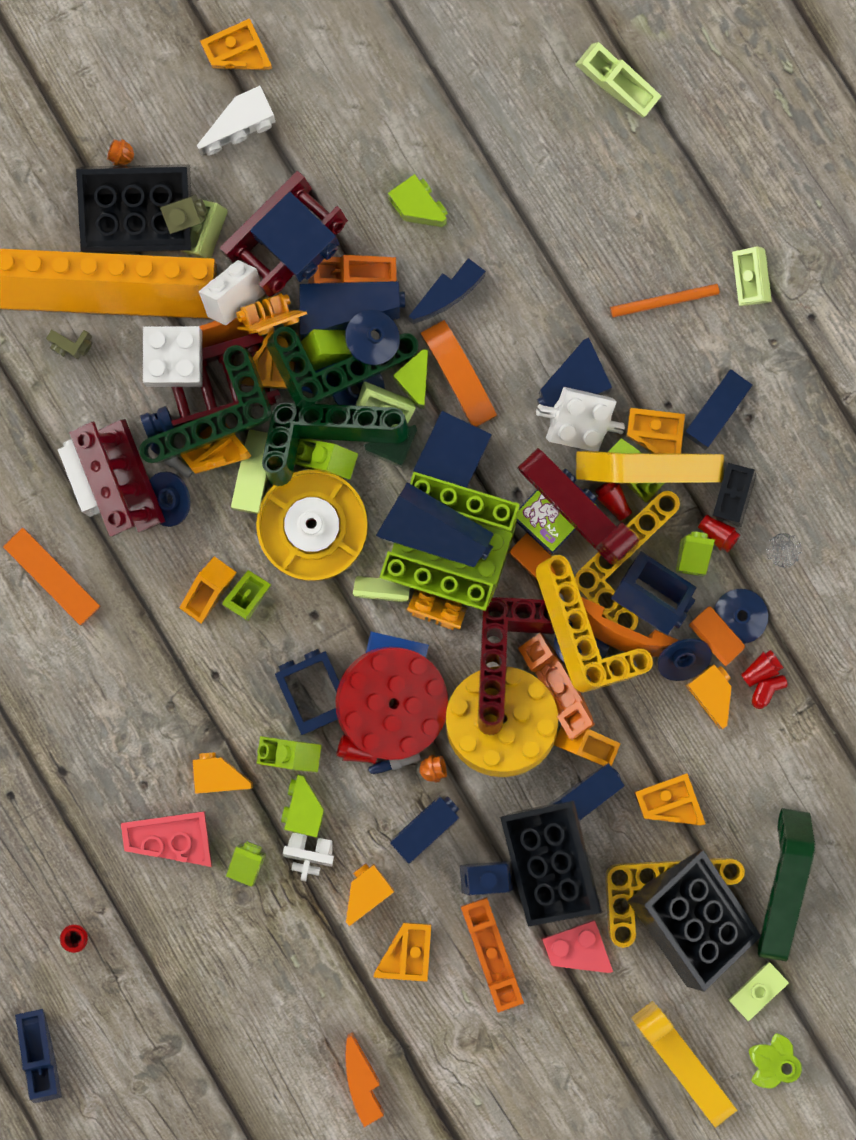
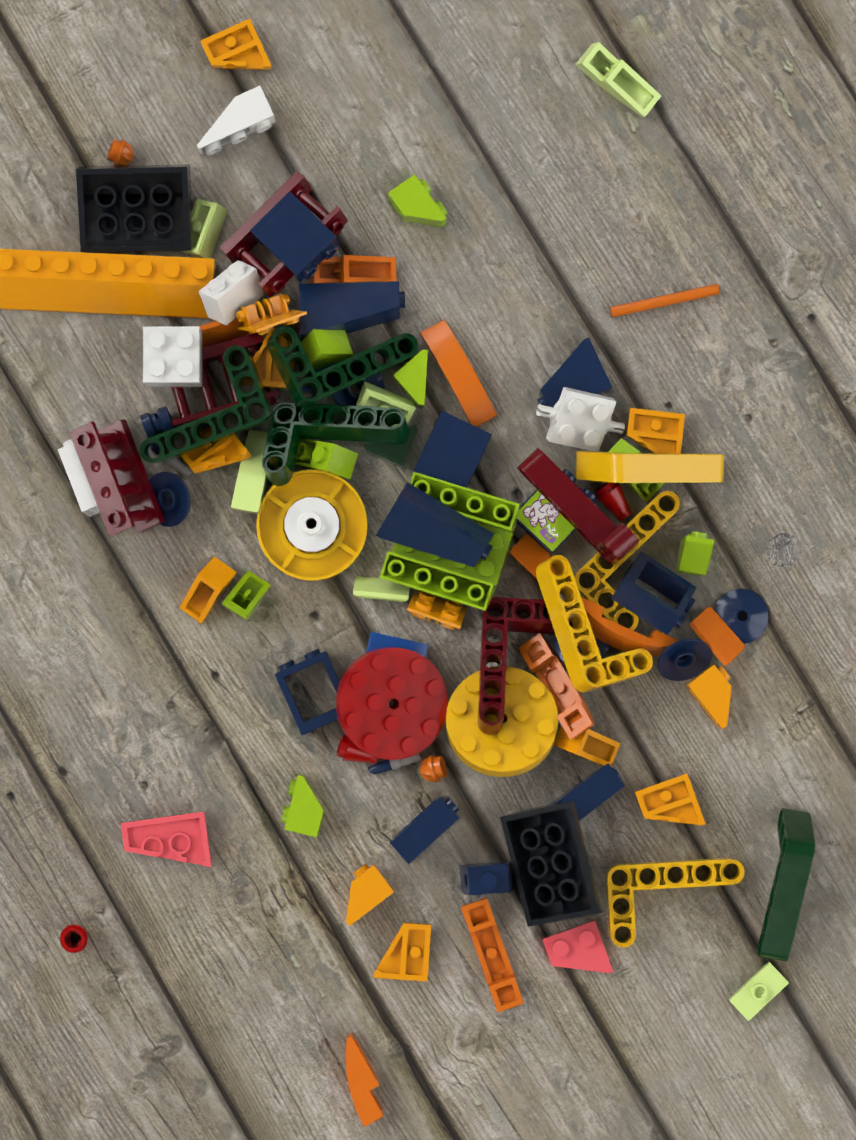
orange tile [3,528,101,626] -> none
dark blue slope [15,1009,62,1104] -> none
olive bracket [46,329,93,360] -> none
olive bracket [160,194,207,234] -> none
light orange slope [193,752,253,794] -> none
lime slope [226,841,266,887] -> none
lime slope [256,736,321,772] -> none
white hips [283,833,334,881] -> none
dark blue dish [345,310,400,365] -> none
dark blue slope [409,258,486,324] -> none
black slope [628,849,761,992] -> none
yellow beam [631,1001,738,1128] -> none
dark blue slope [684,369,753,450] -> none
red cone [698,514,740,553] -> none
black hinge [712,463,757,527] -> none
yellowish green slope [732,246,772,306] -> none
red cone [741,650,784,687] -> none
lime plate [749,1033,802,1088] -> none
red arm [752,675,787,709] -> none

